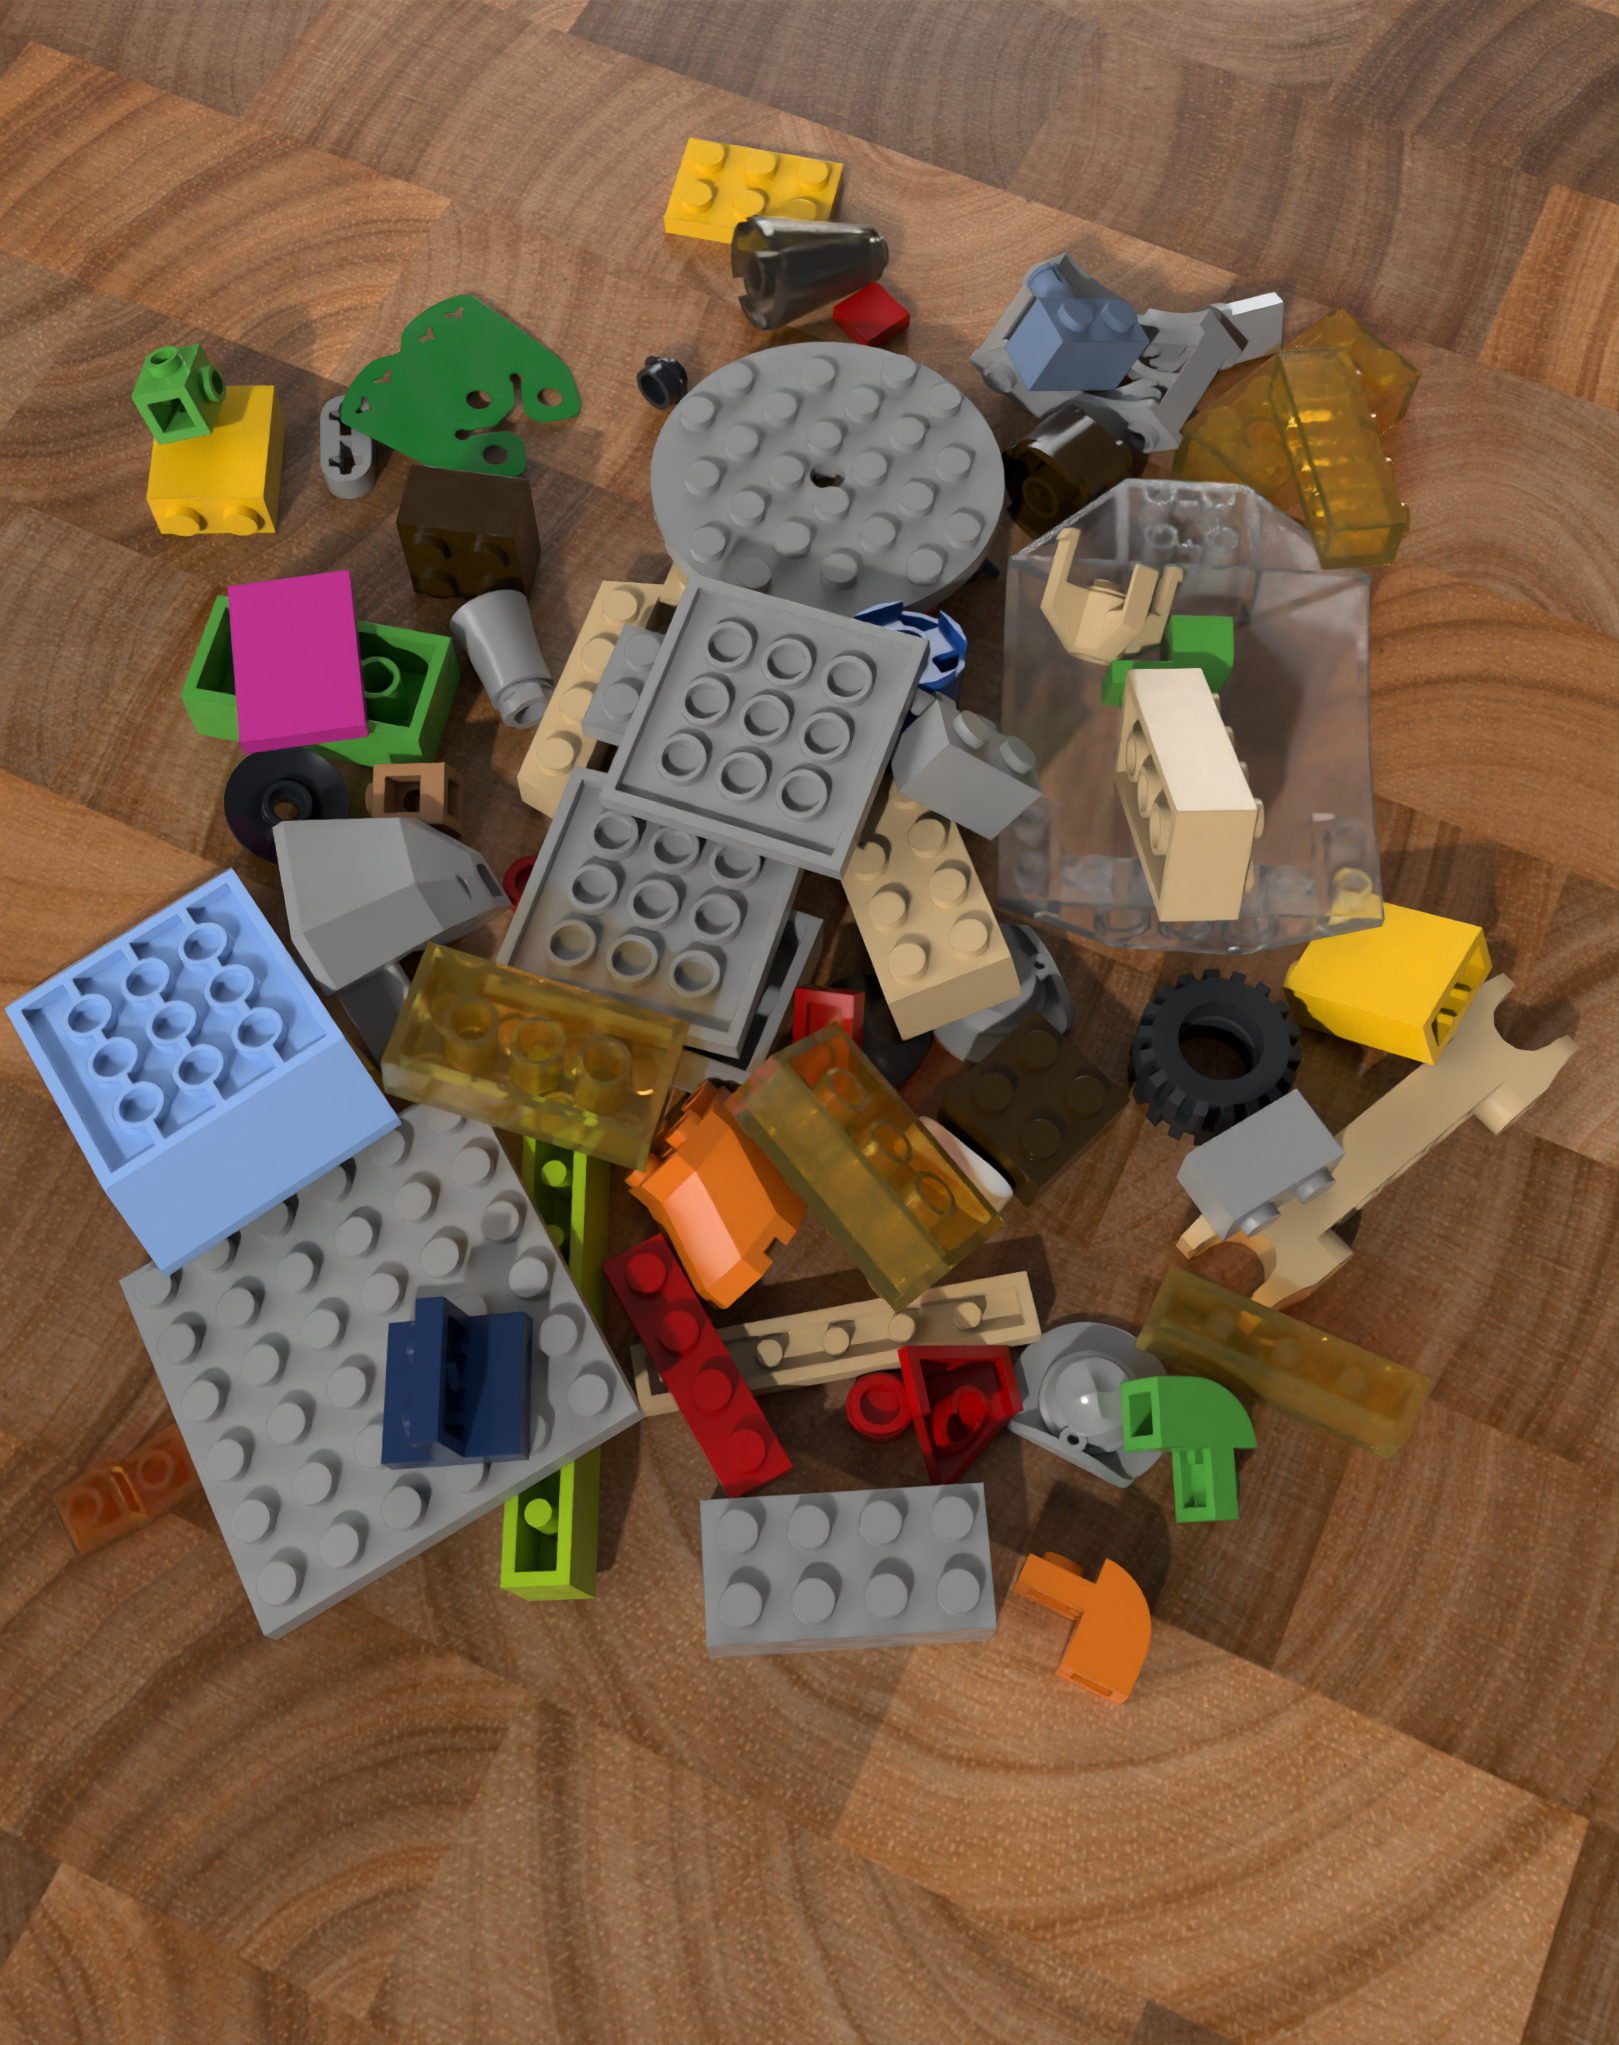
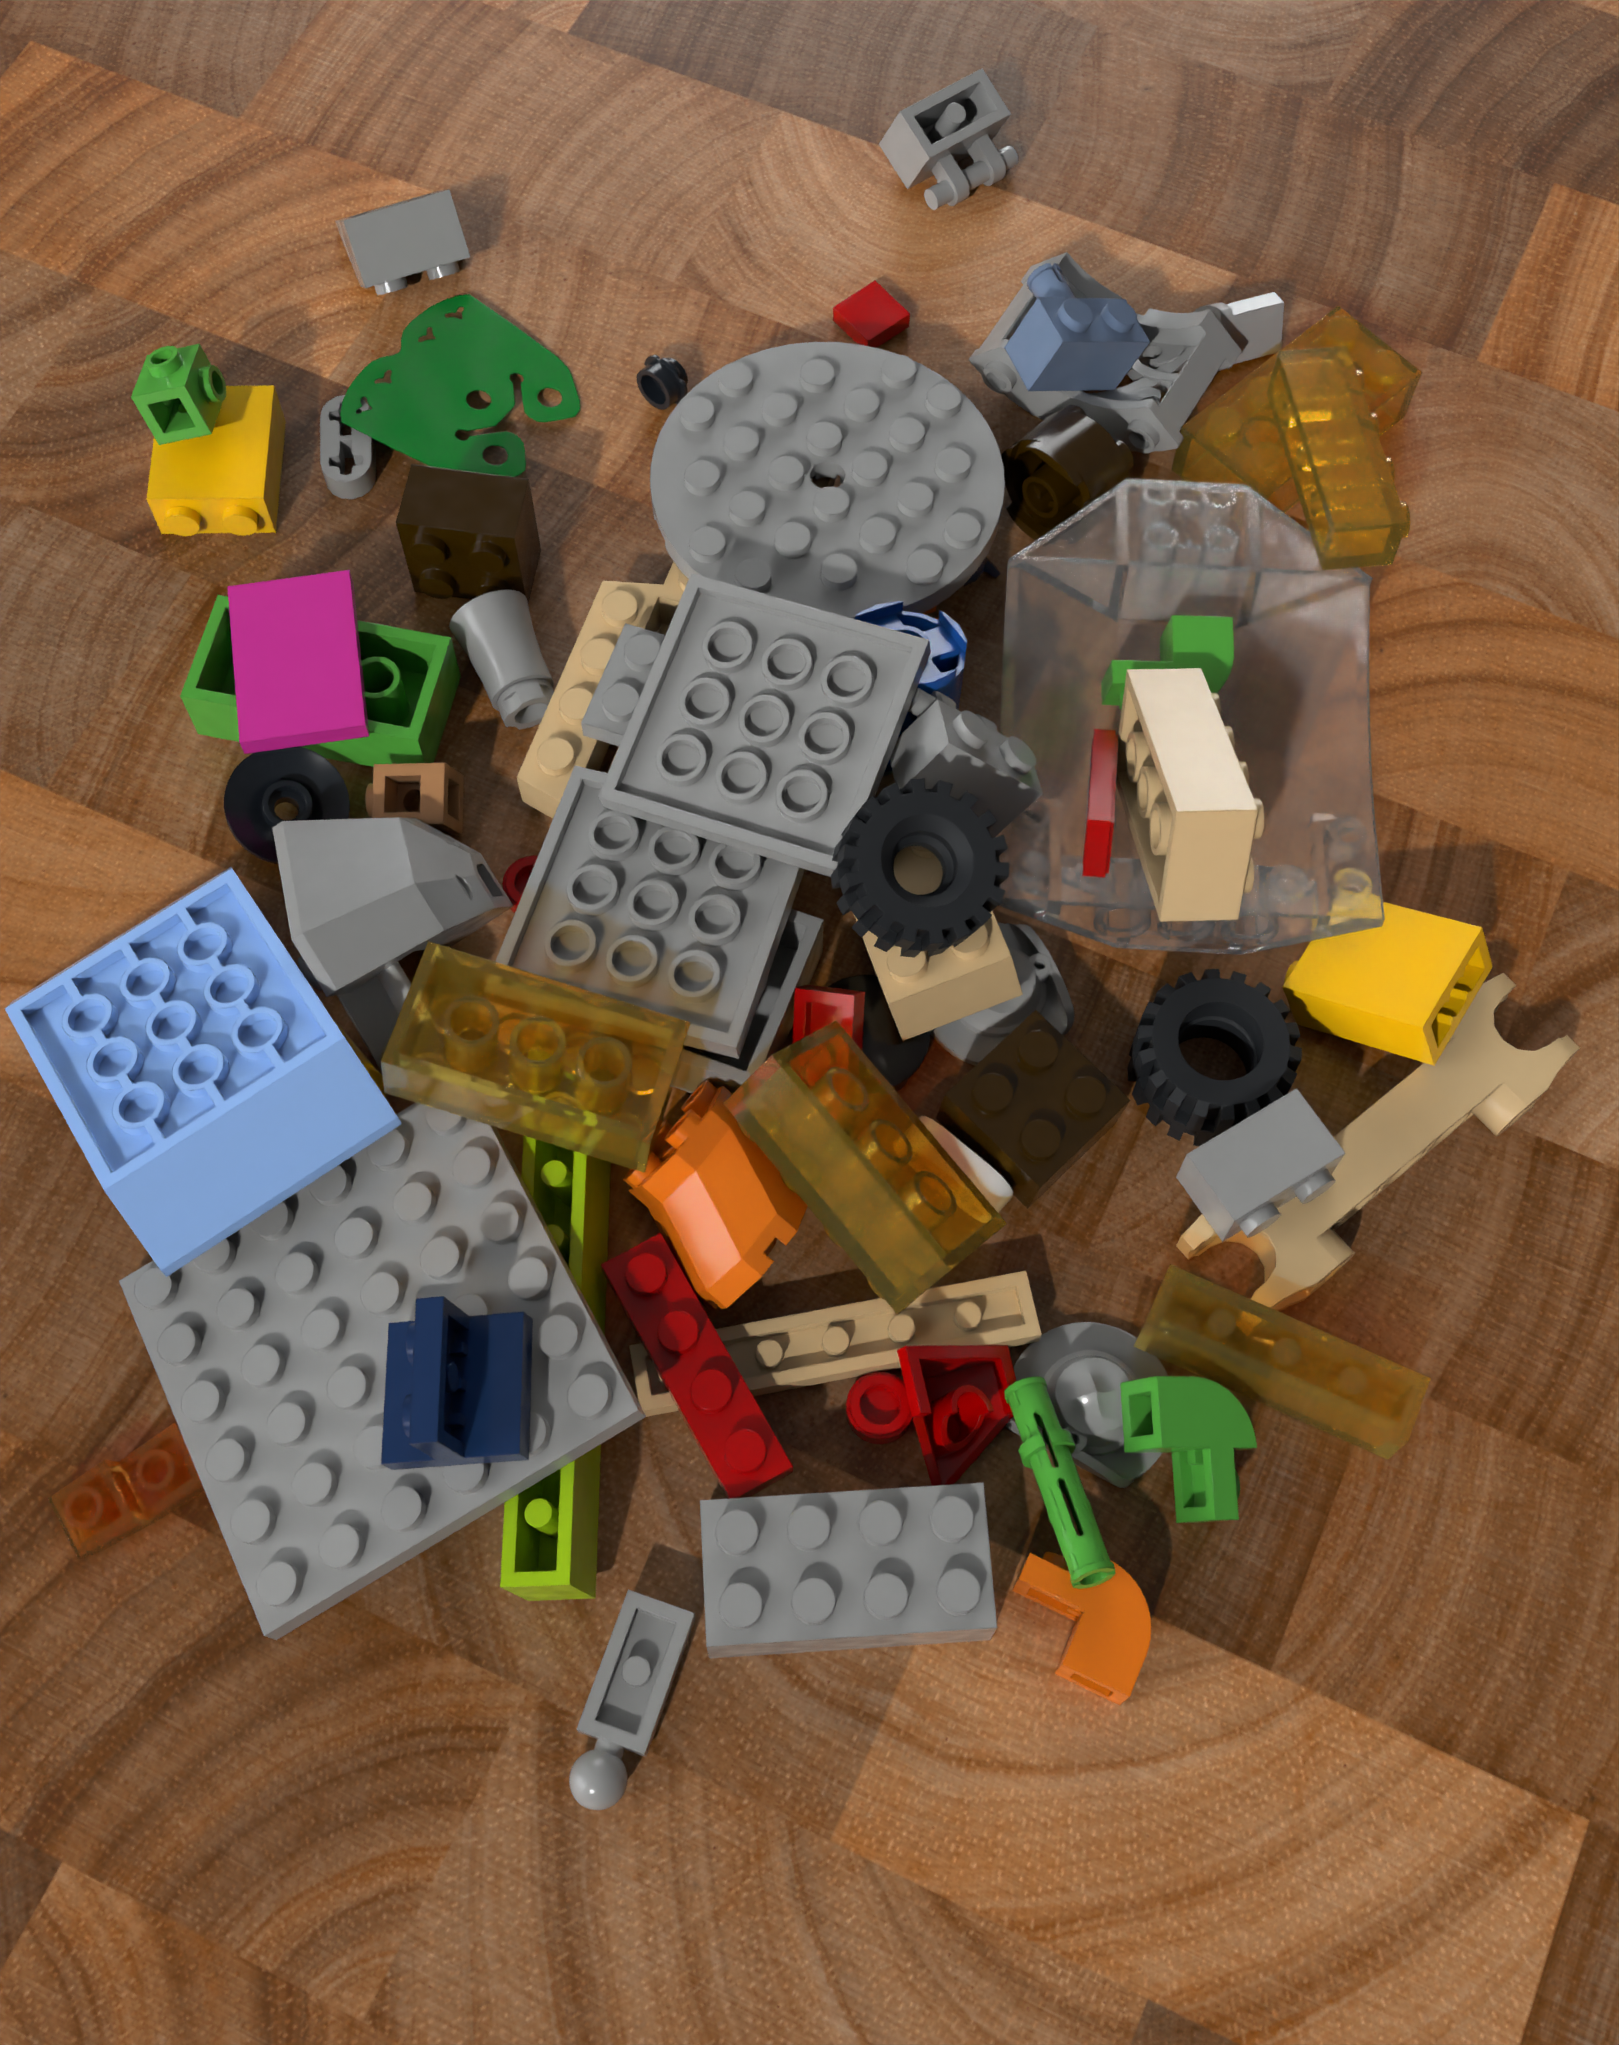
yellow plate [664,138,844,260] -> none
clear smoke cone [731,215,889,331] -> none
tan piece [1040,527,1183,666] -> none
none -> light grey slope [335,189,470,296]
none -> light grey plate [569,1590,696,1810]
none -> black tyre [831,778,1010,958]
none -> light grey brick [879,68,1018,210]
none -> bright green pin [1004,1377,1116,1589]
none -> red tile [1082,729,1118,878]

